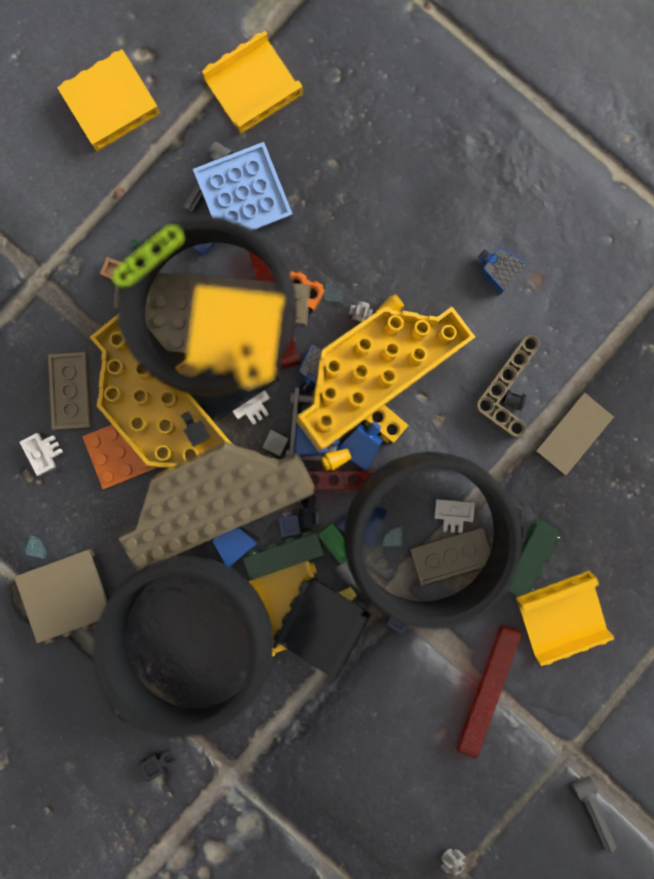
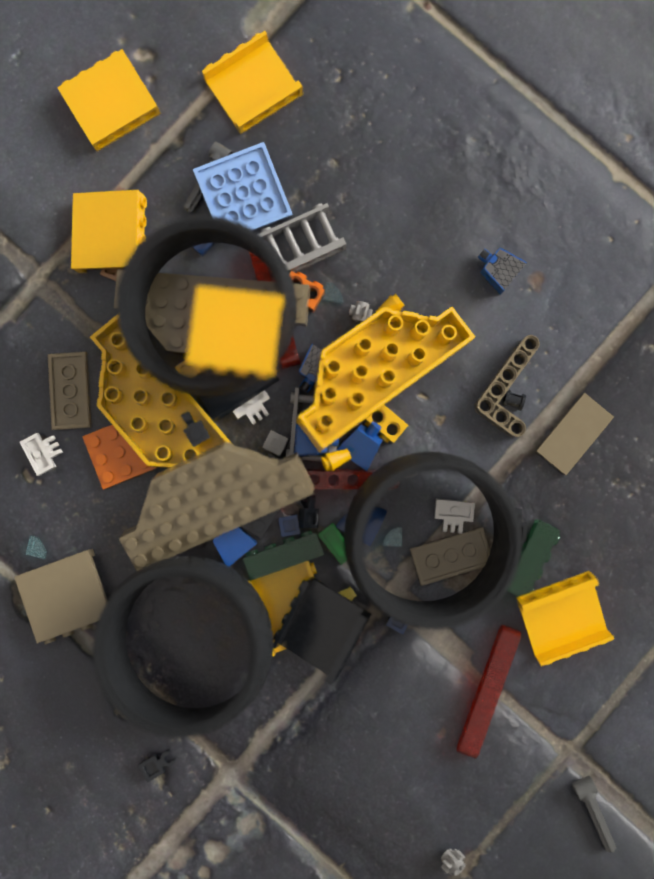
lime beam [113,226,183,287] -> none
yellow brick [230,336,273,388] -> none
none -> yellow panel [71,190,147,273]
none -> light grey fence [260,203,346,273]

